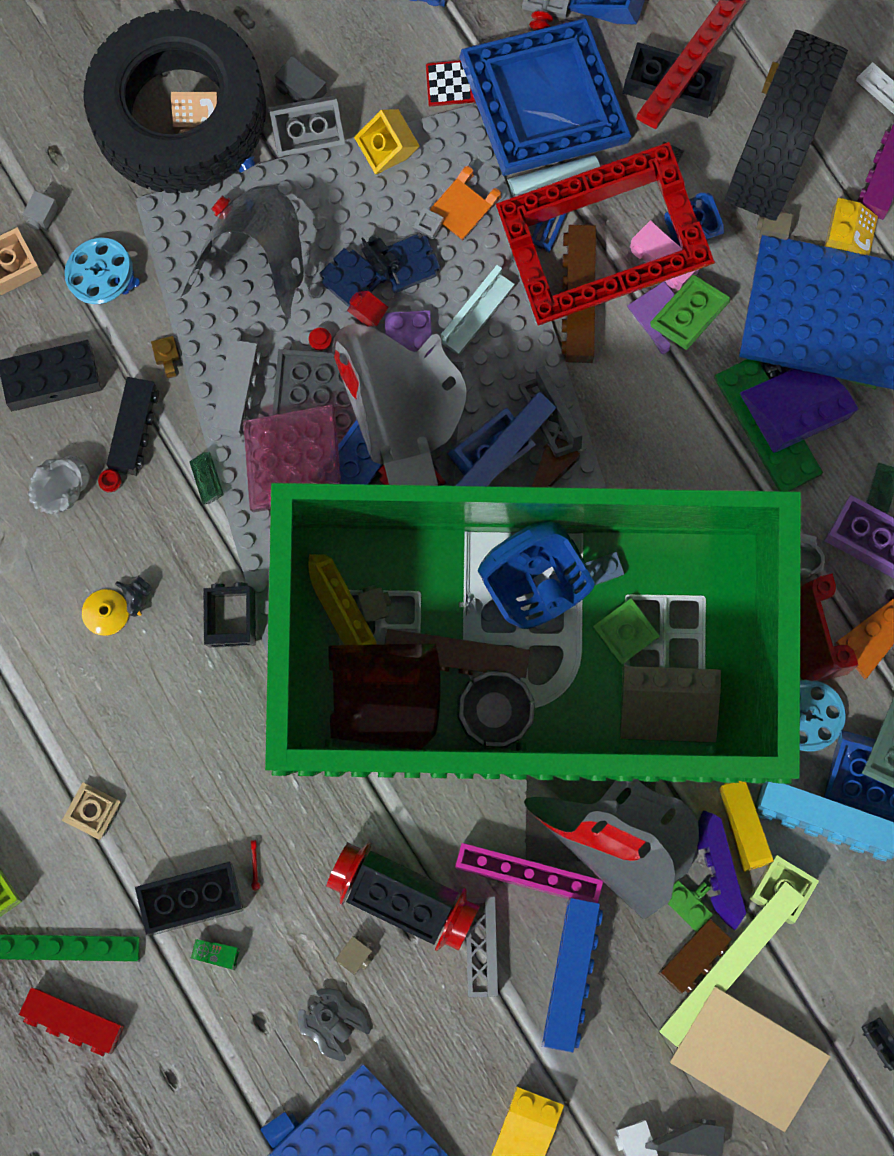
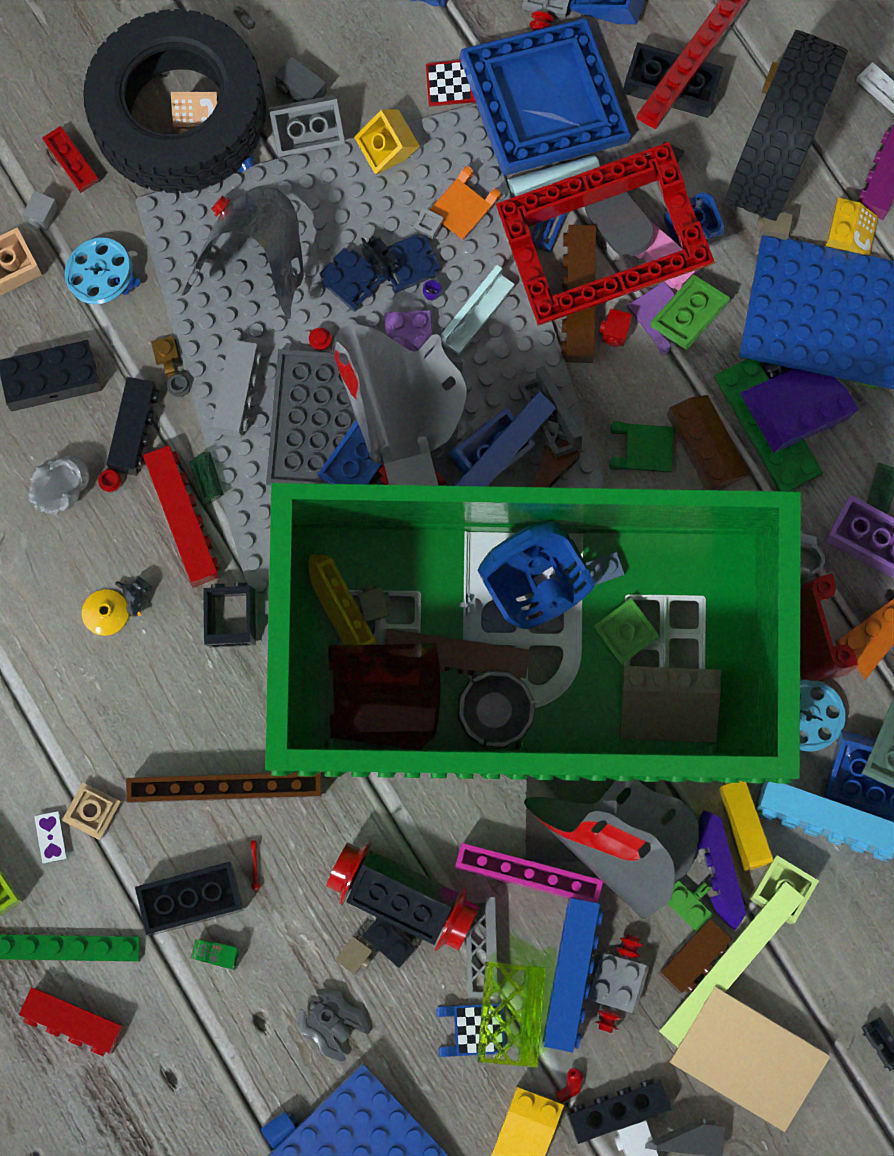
clear pink plate [243,405,341,512] -> none
red brick [347,291,389,327] -> none
none -> white tile [34,811,68,864]
none -> red plate [42,126,99,193]
none -> reddish brown brick [126,772,322,803]
none -> red brick [143,446,221,588]
none -> dark grey plate [167,374,190,397]
none -> black brick [363,918,416,969]
none -> dark purple hinge [423,280,441,301]
none -> flag [436,1004,505,1057]
none -> clear neon green fence [477,962,545,1068]
none -> red arm [555,1068,583,1103]
none -> black brick [567,1078,672,1144]
none -> dark grey tile [585,192,654,256]
none -> light grey plate [588,934,649,1033]
none -> red brick [599,309,632,347]
none -> green flag [609,421,673,473]
none -> reddish brown slope [667,395,750,490]

